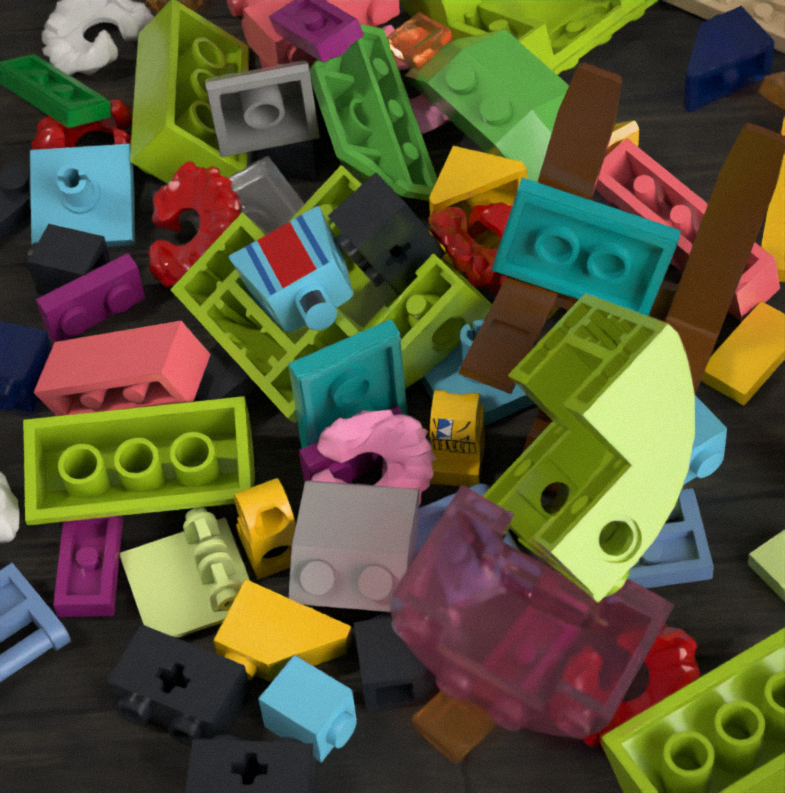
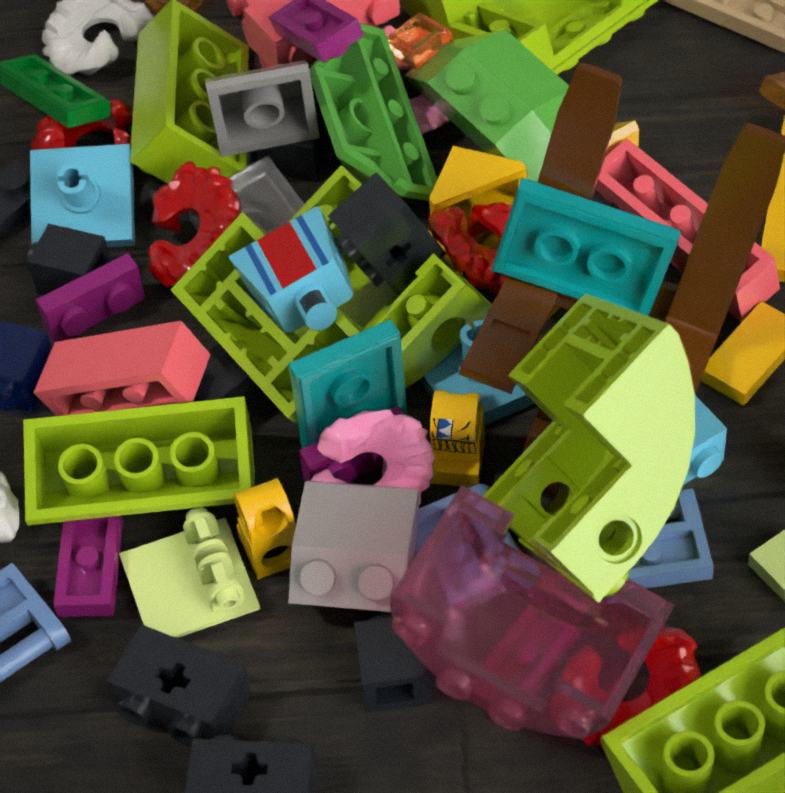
yellow slope [214,579,351,681] -> none
medium azure brick [259,655,357,762] -> none
clear orange tile [412,679,497,764] -> none
clear blue slope [684,5,775,113] -> none

